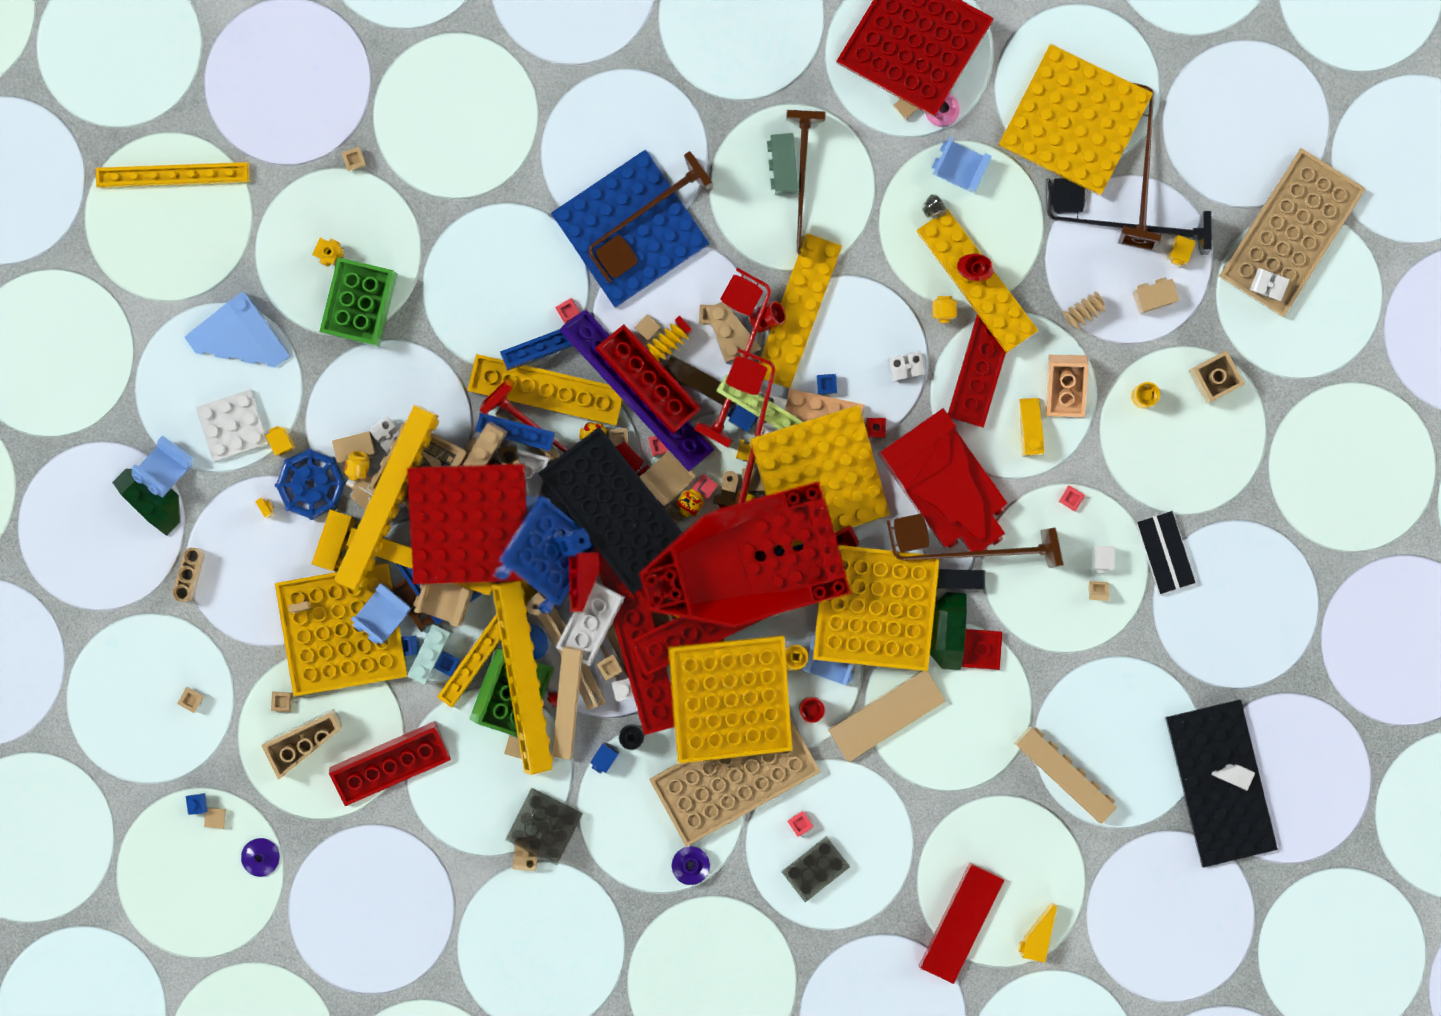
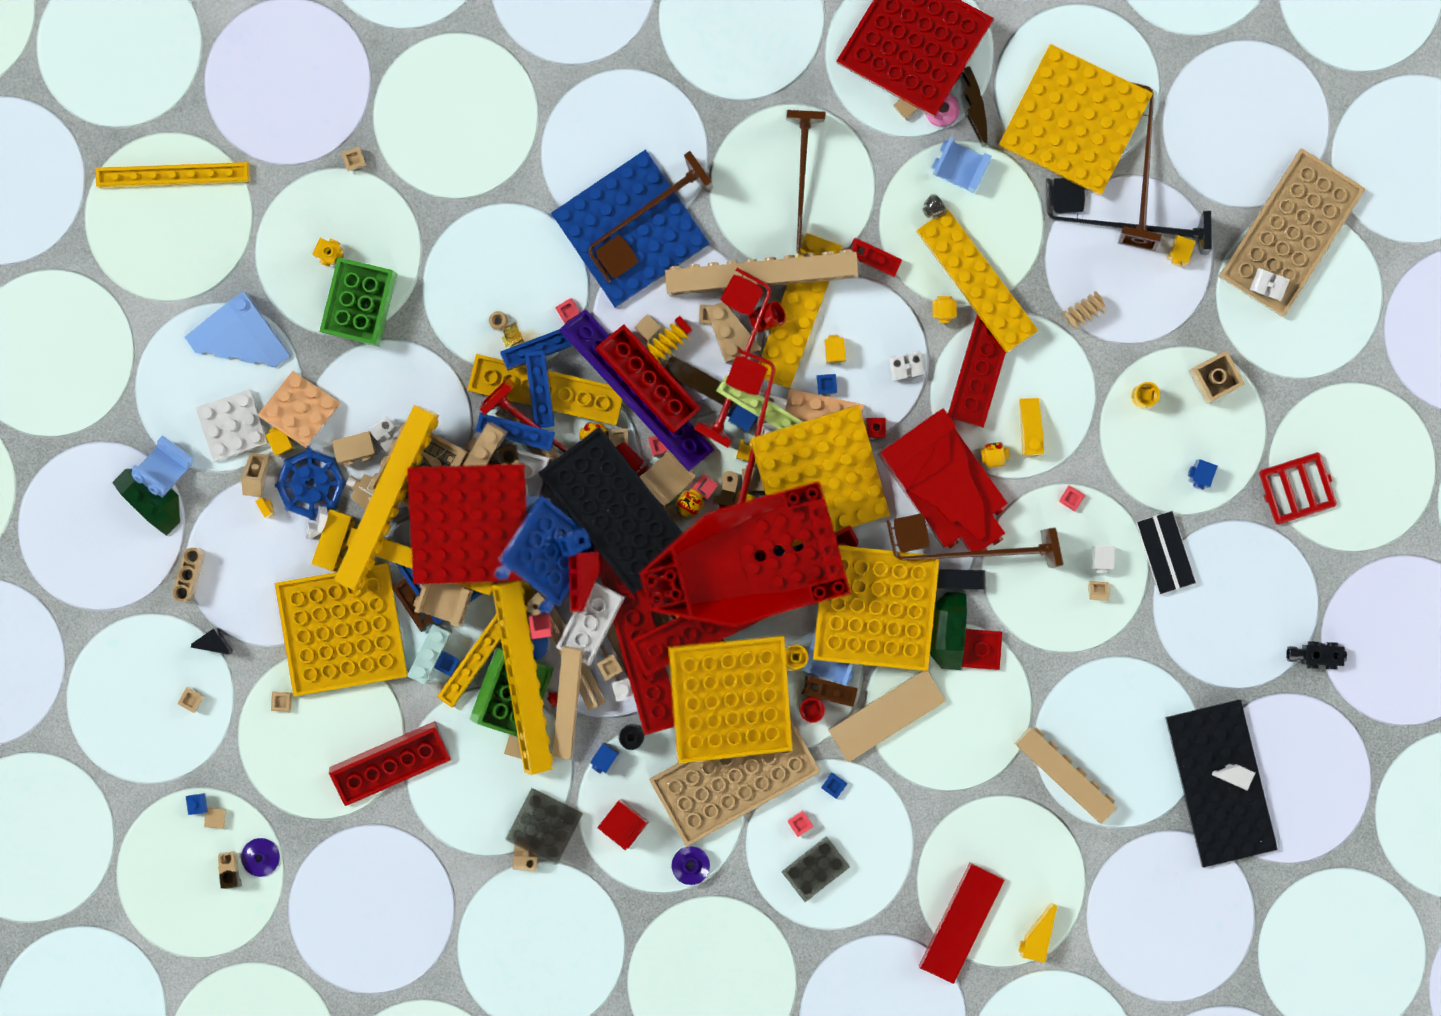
tan wedge [261,709,342,780] -> none
tan tile [288,601,312,613] -> none
yellow head [343,451,371,481] -> none
light blue panel [351,583,413,644] -> none
blue plate [402,635,419,656] -> none
sand green brick [767,133,798,195] -> none
red hat [957,254,994,281] -> none
light nougat slope [1046,354,1089,417] -> none
tan brick [1133,277,1179,314] -> none
none -> black slope [190,628,233,654]
none -> leg [218,851,242,889]
none -> tan slope [241,453,269,497]
none -> light nougat plate [258,371,340,448]
none -> white slope [305,506,328,539]
none -> tan plate [489,311,508,330]
none -> clear yellow plate [501,322,525,348]
none -> blue plate [525,350,555,428]
none -> coral panel [529,613,554,639]
none -> red piece [597,799,649,851]
none -> tan brick [665,249,859,296]
none -> reddish brown plate [801,675,858,707]
none -> blue tile [821,772,848,799]
none -> yellow brick [824,335,846,364]
none -> red plate [851,238,902,278]
none -> dark brown slope [962,66,988,147]
none -> yellow head [981,442,1010,468]
none -> blue brick [1188,459,1218,490]
none -> red bar [1259,452,1337,525]
none -> black brick [1286,641,1347,670]

